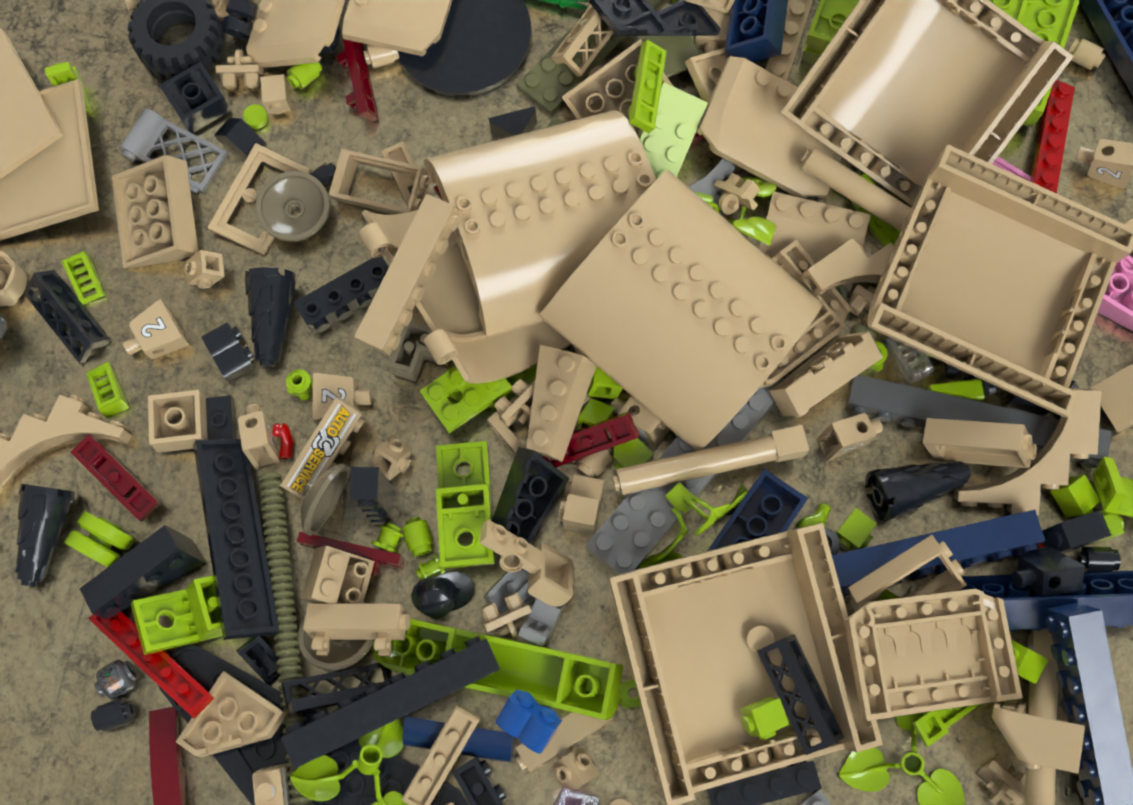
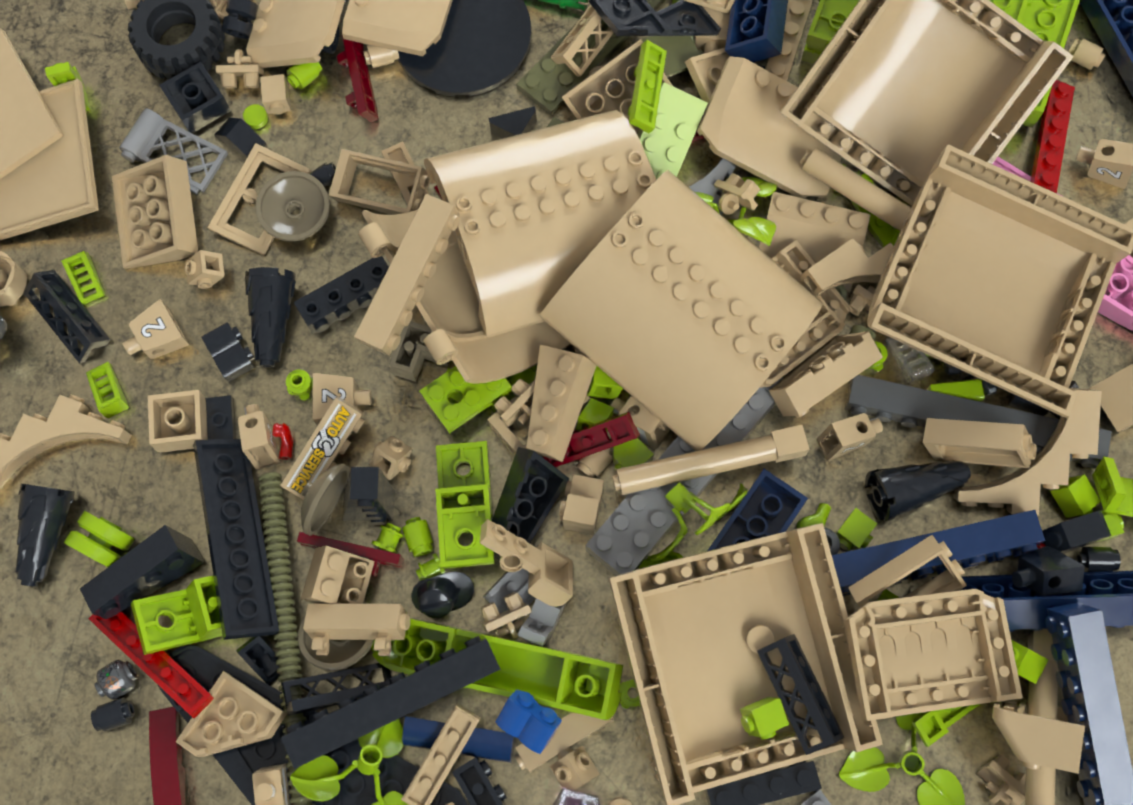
dark red hinge [70,434,161,522] -> none

